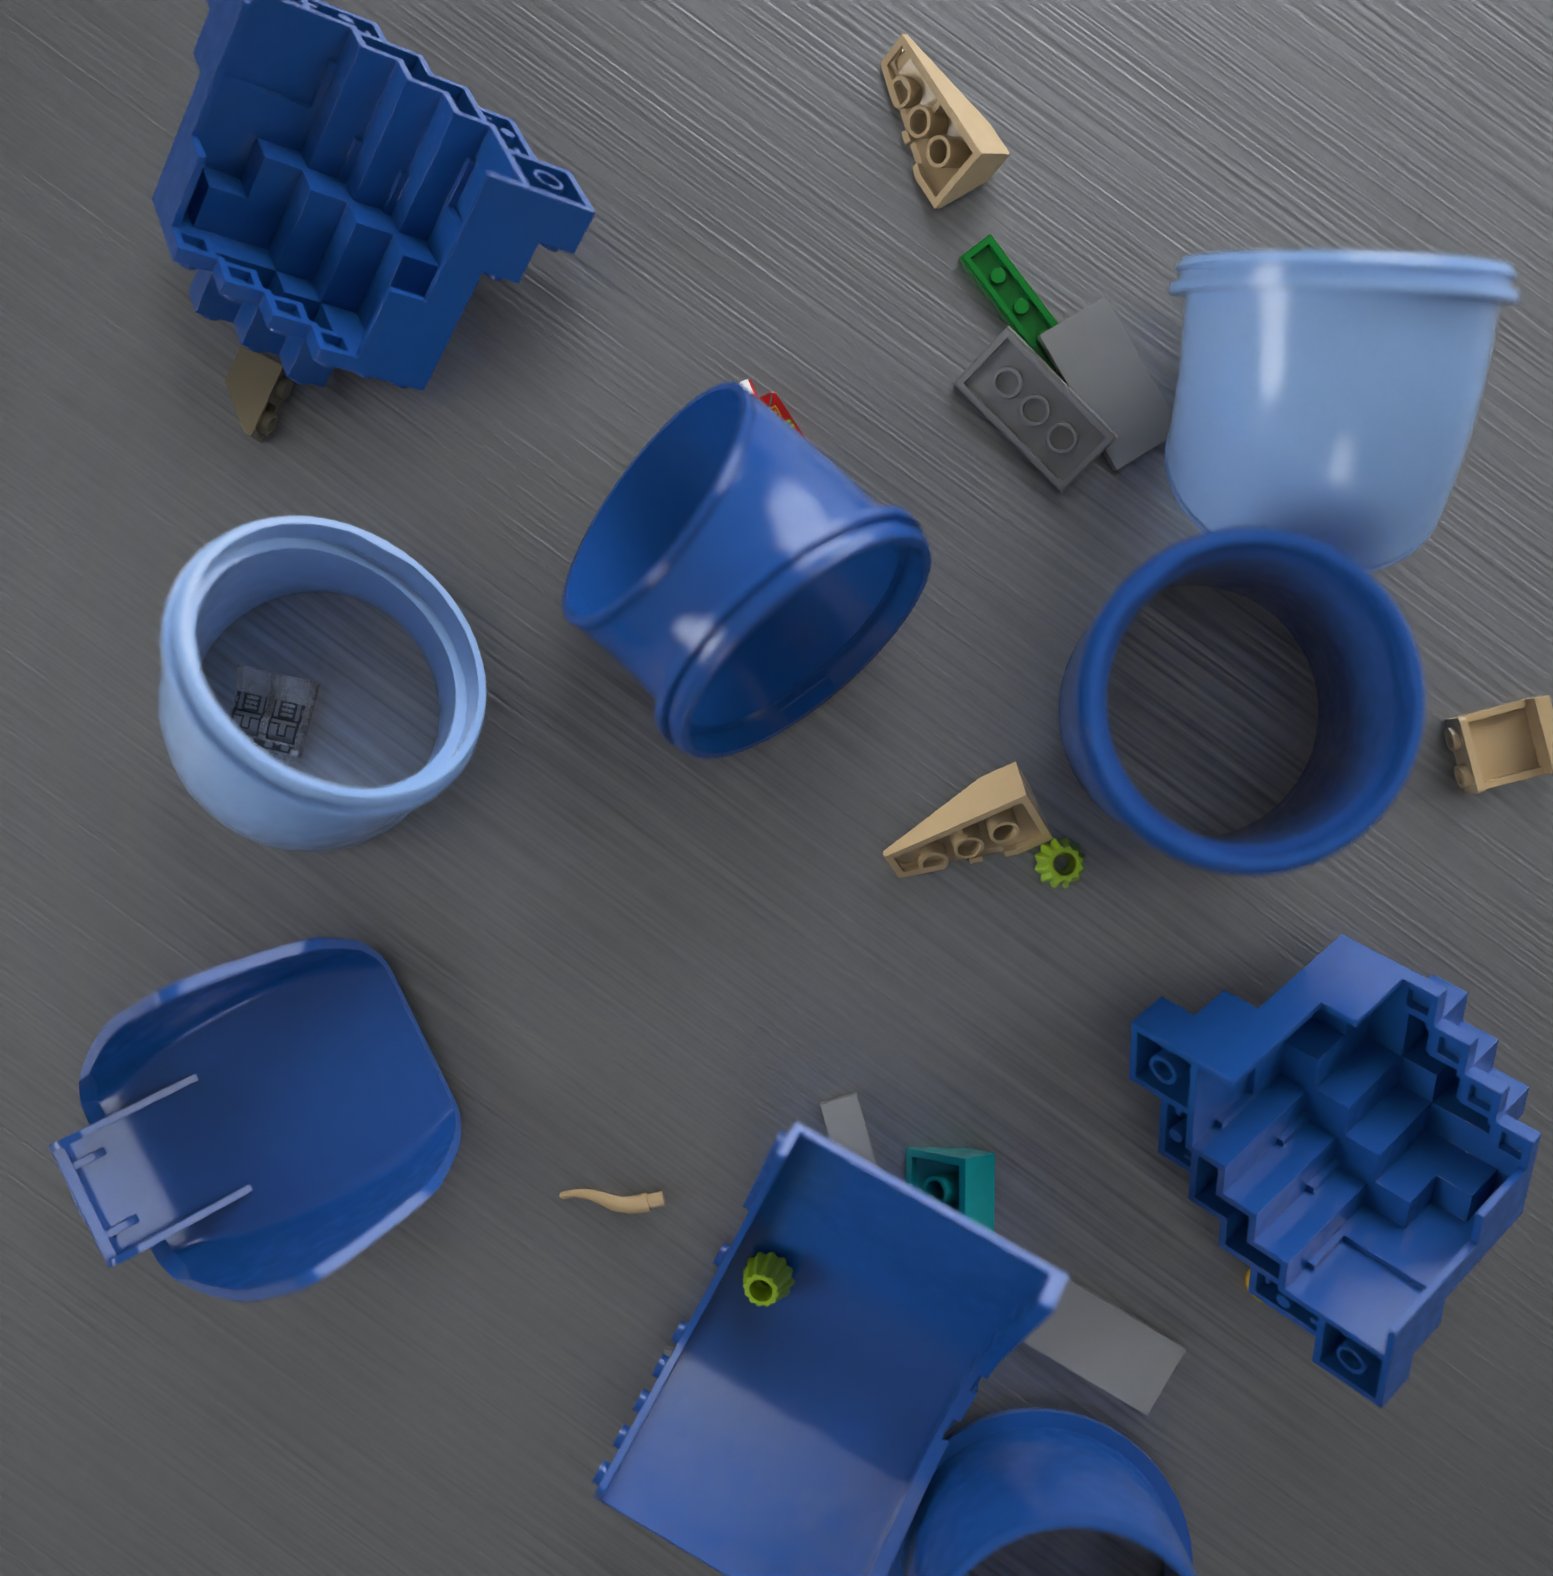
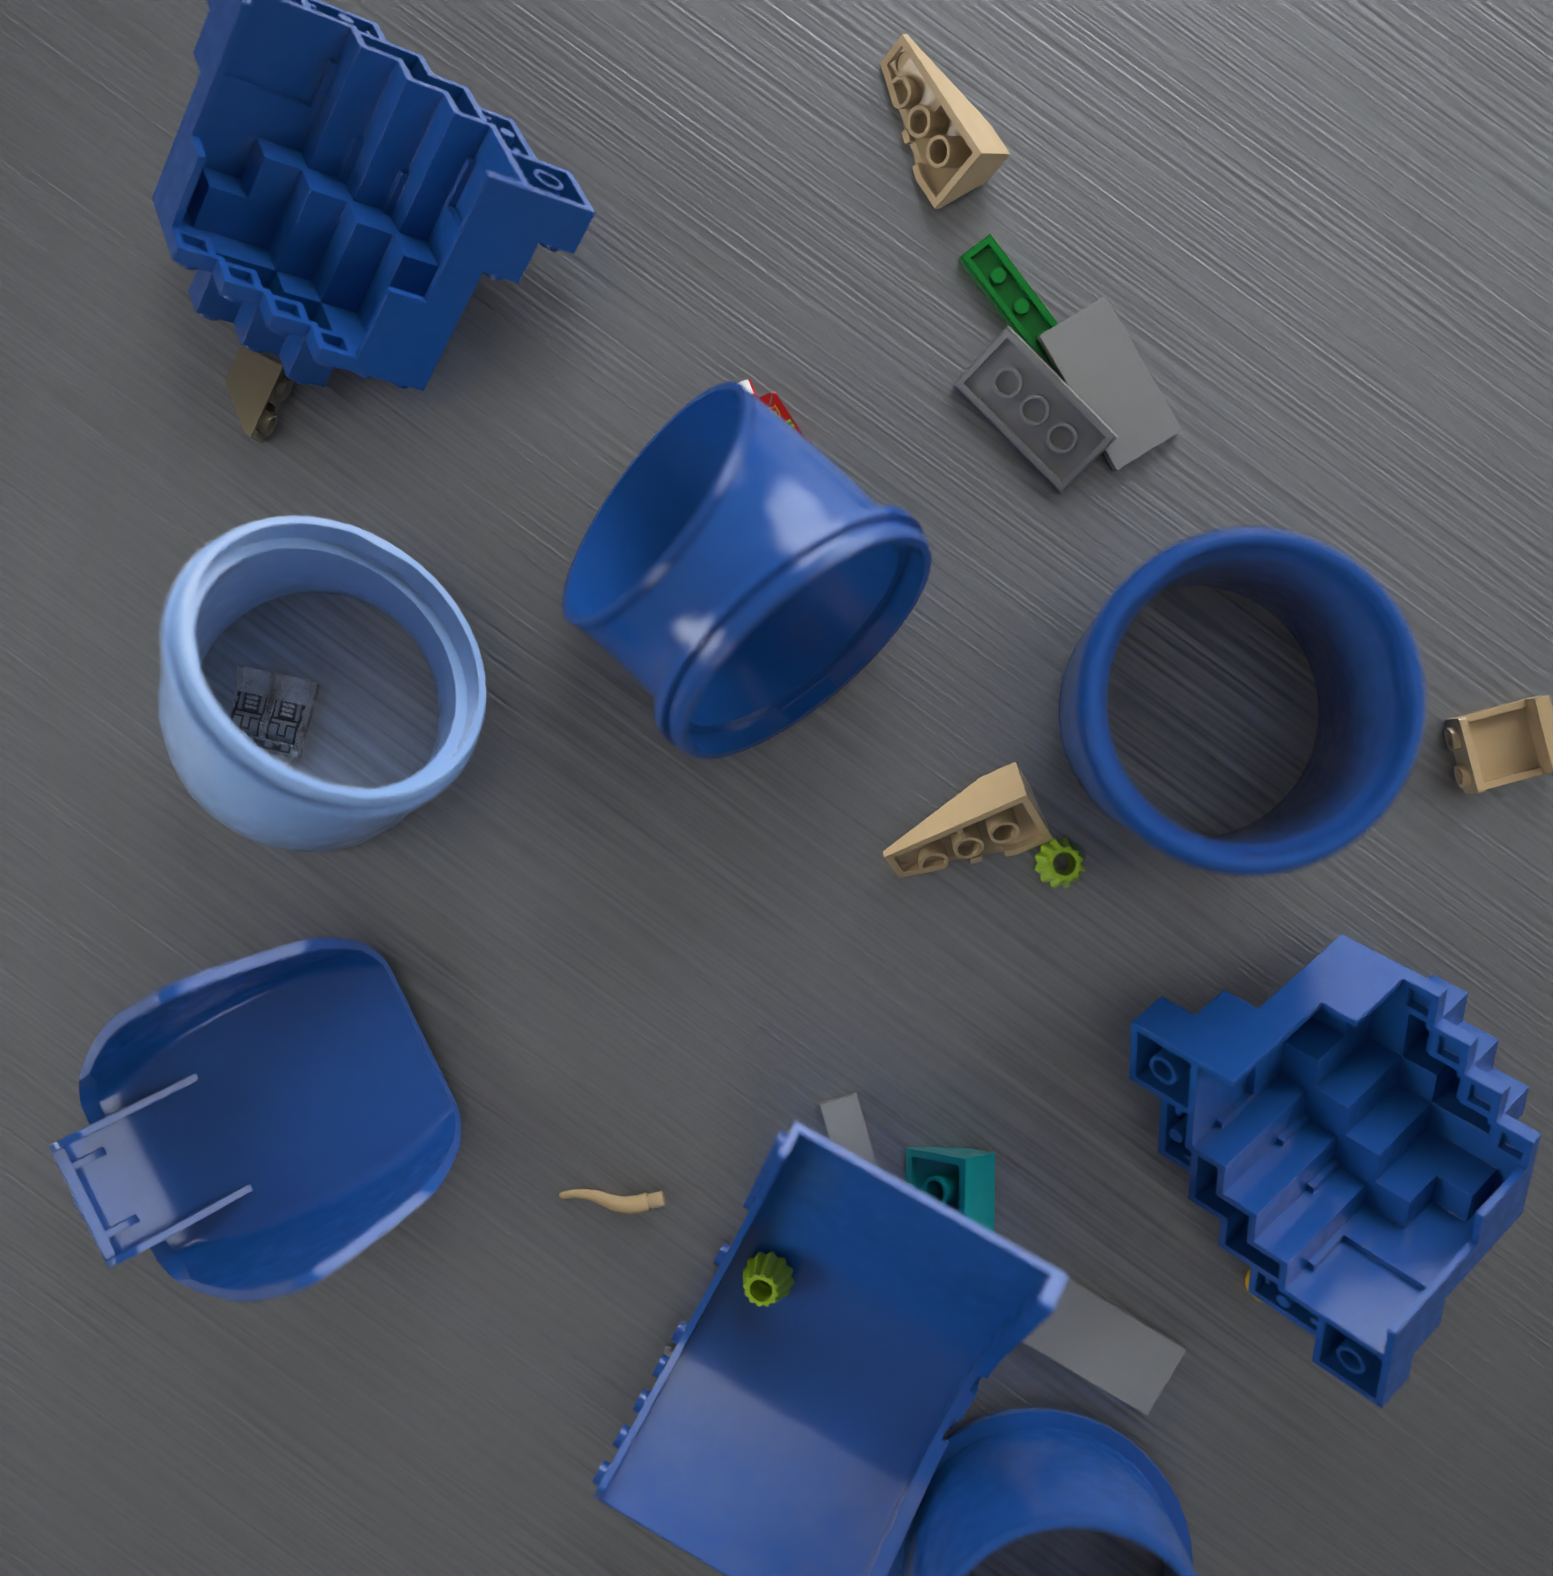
light blue piece [1164,250,1520,573] -> none

